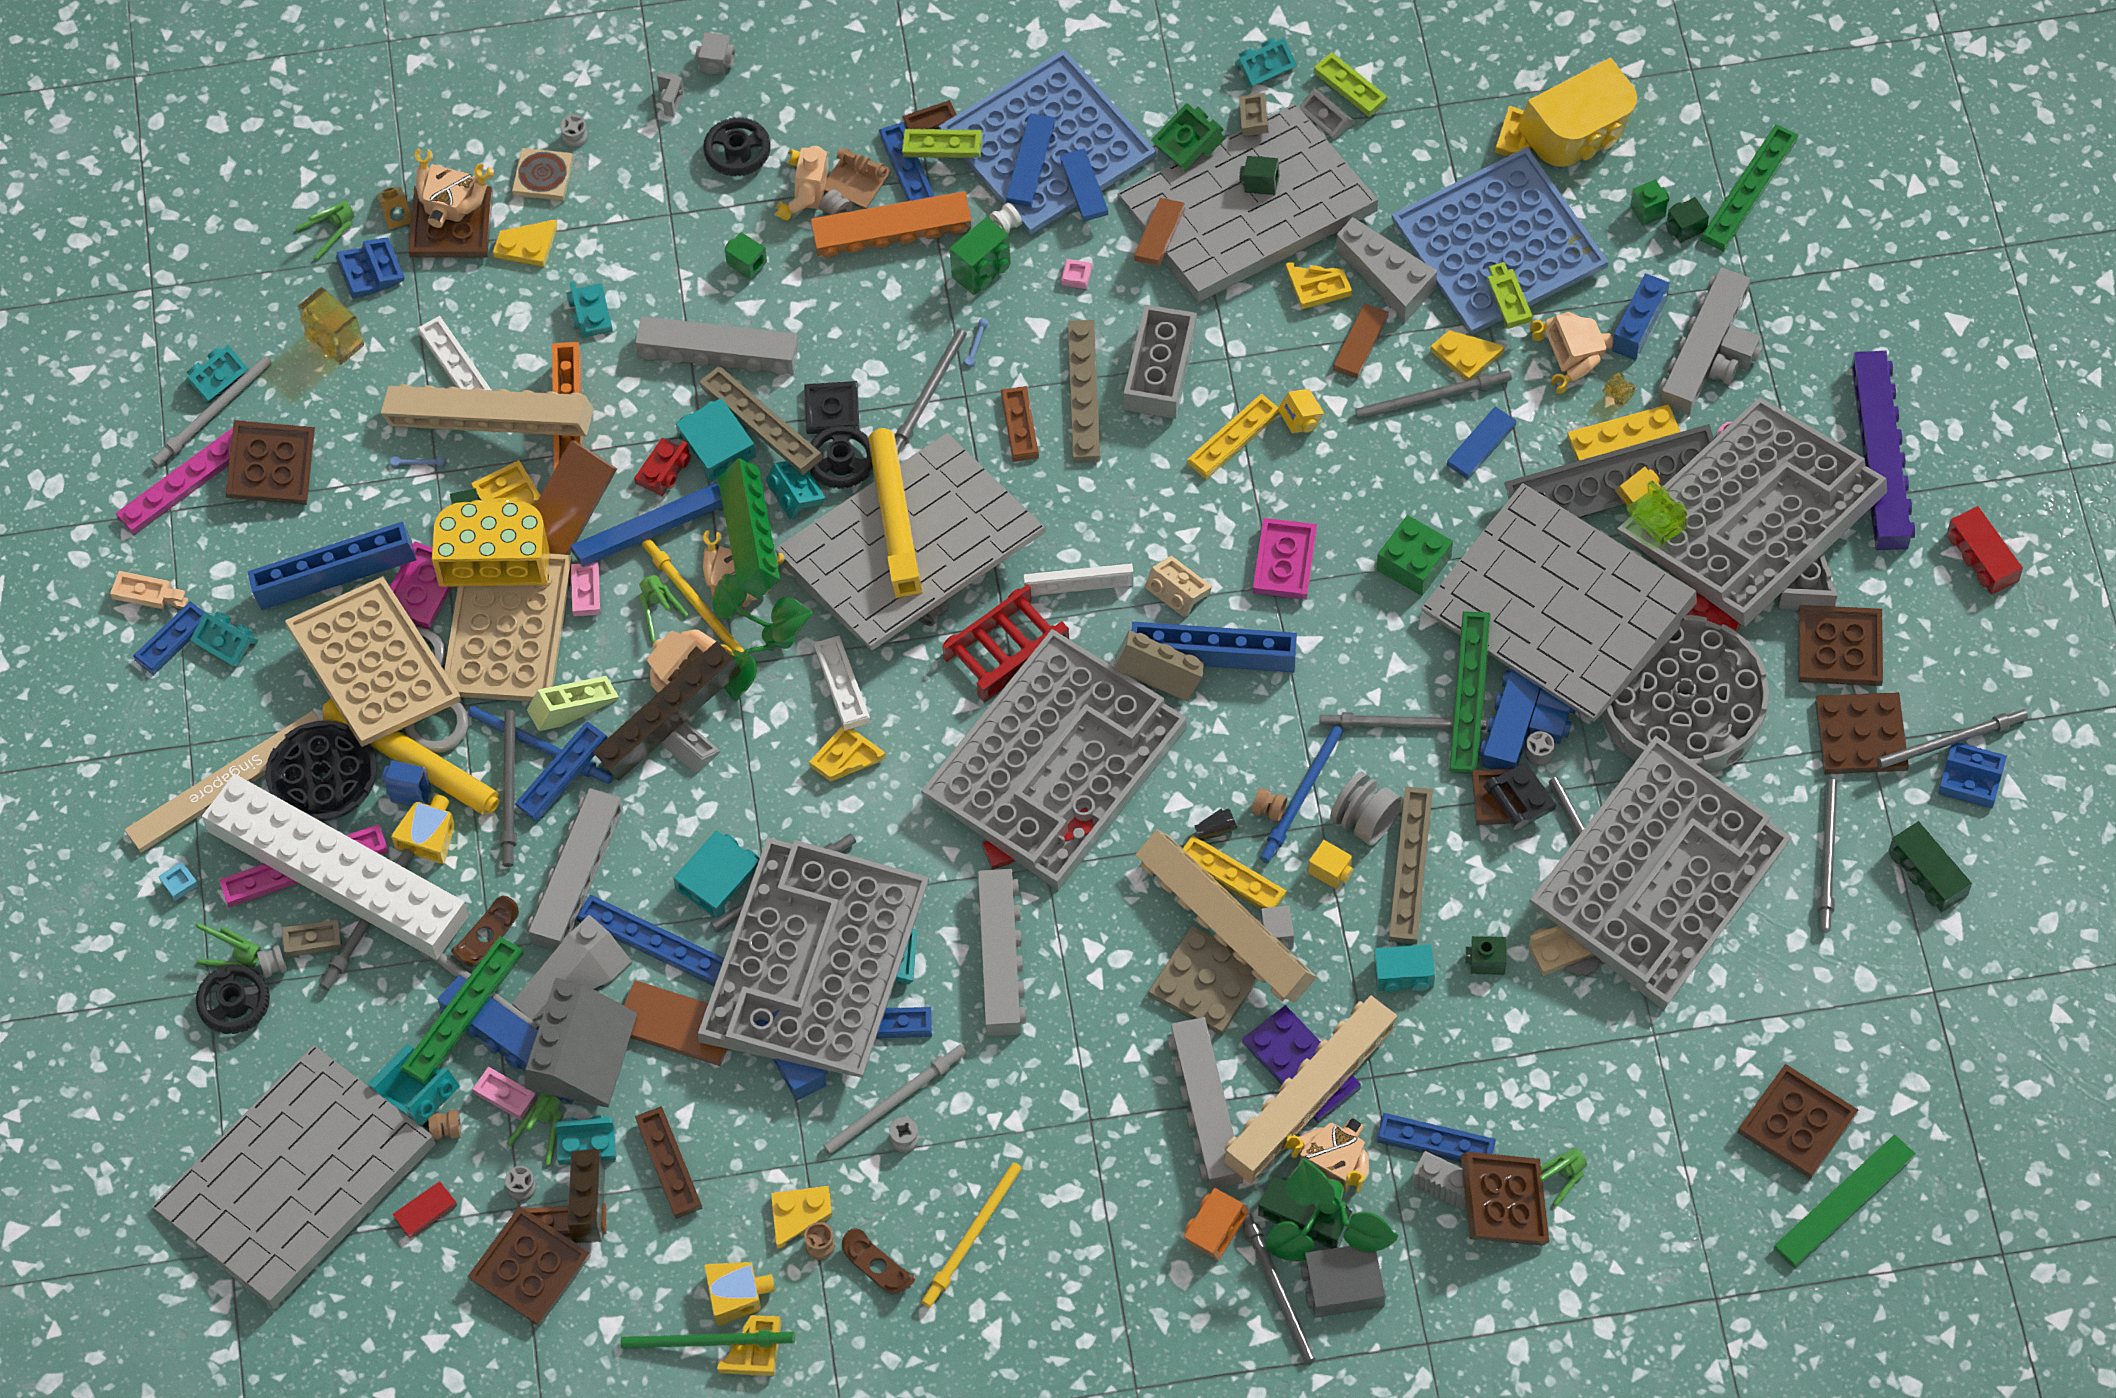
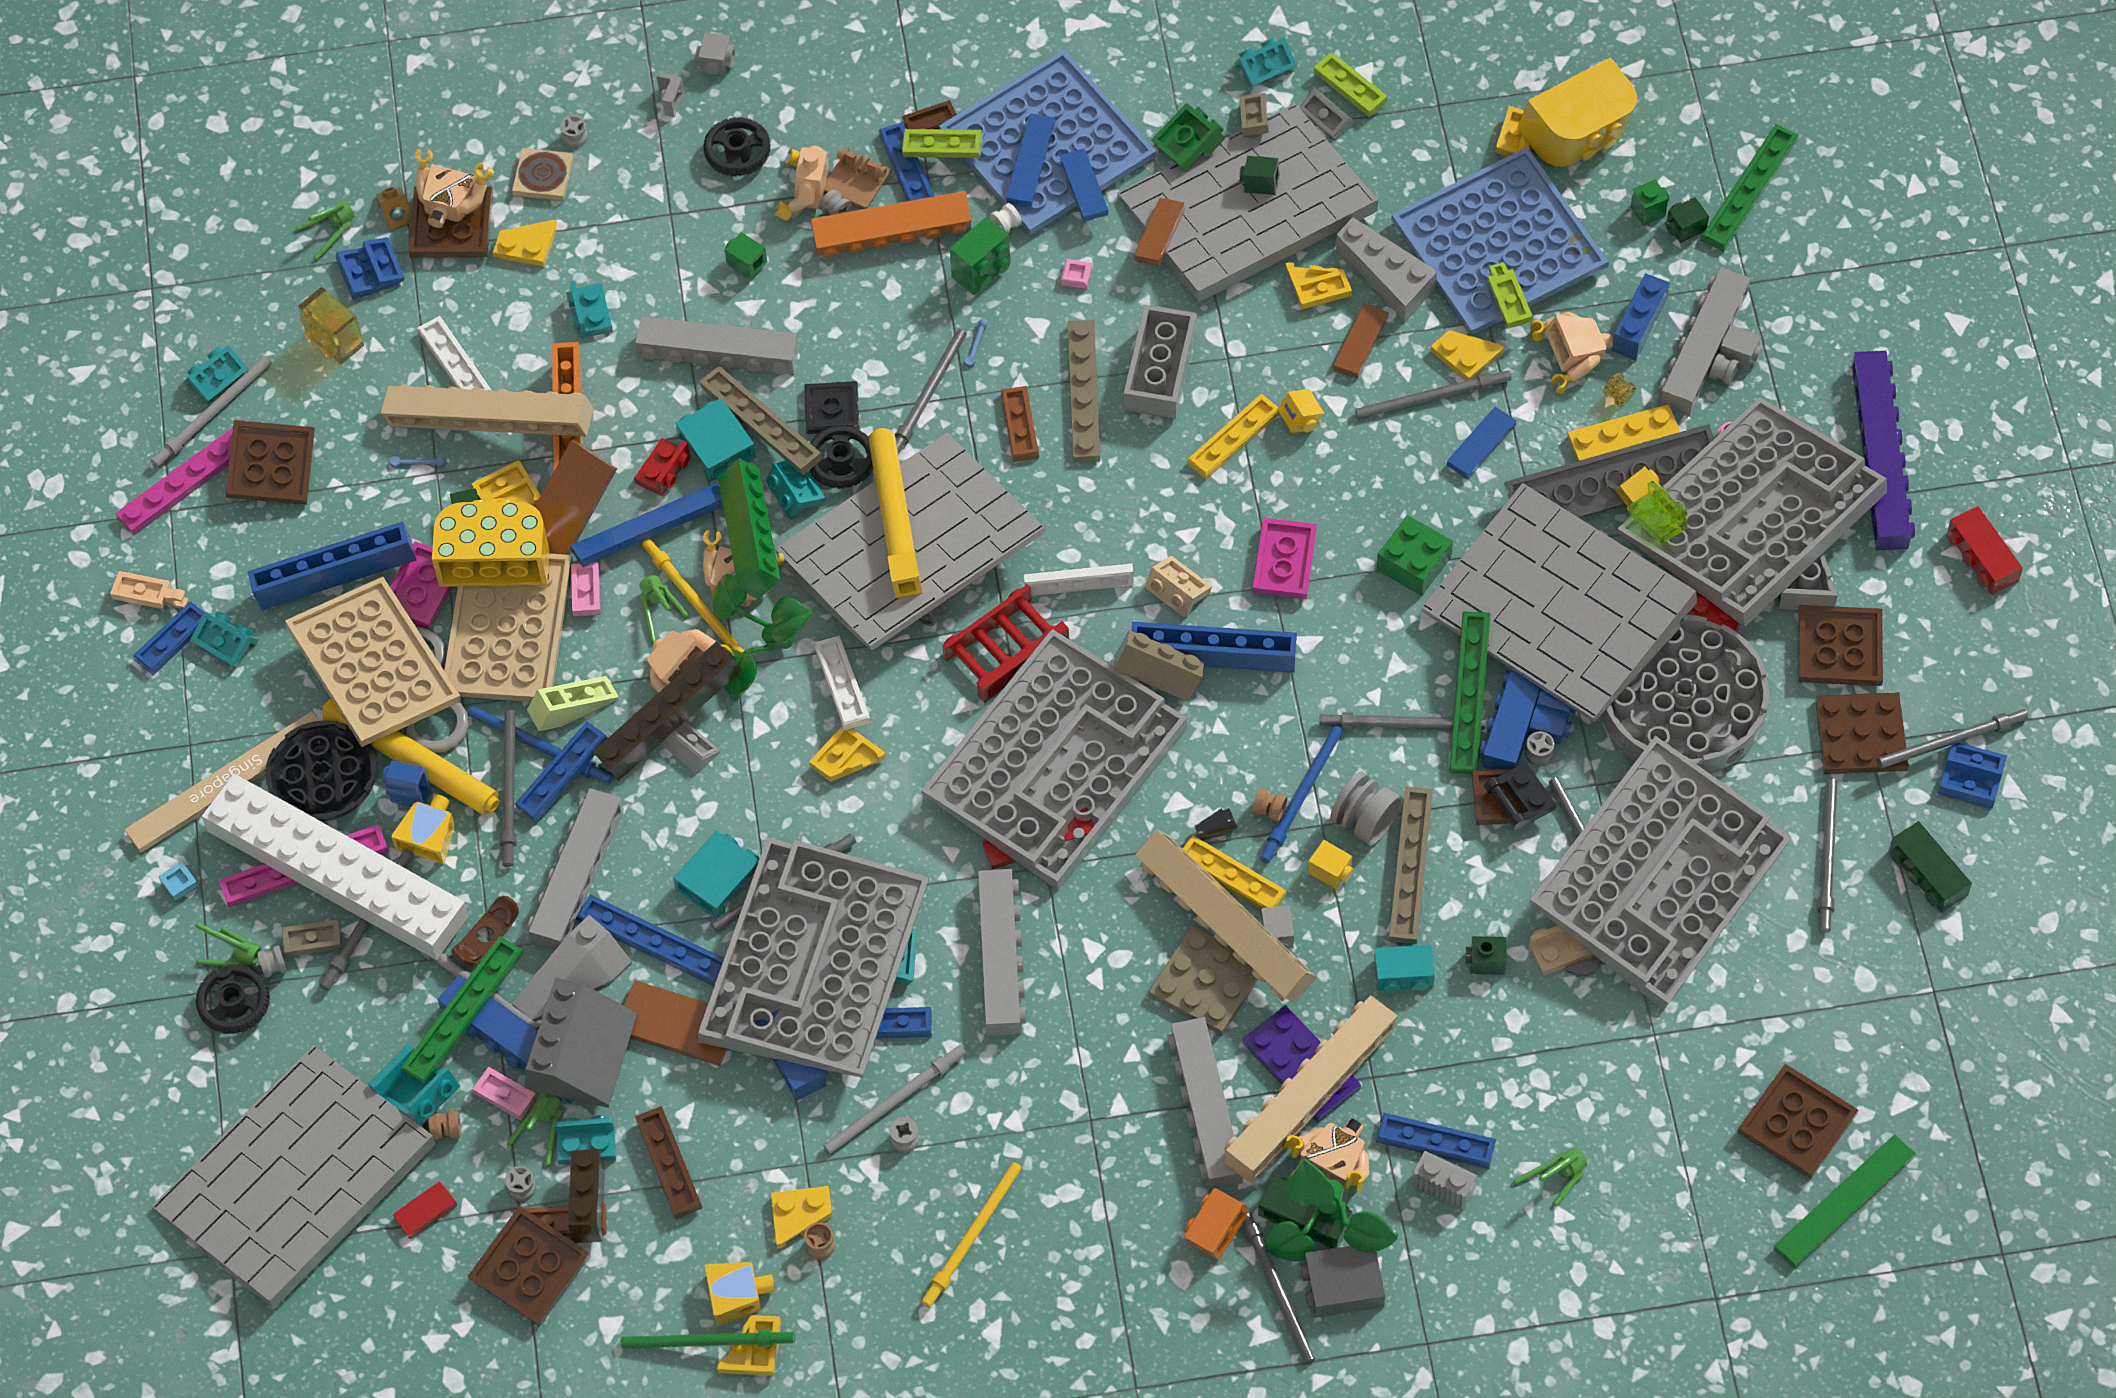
reddish brown piece [841,1228,916,1295] -> none
reddish brown plate [1461,1152,1550,1246] -> none

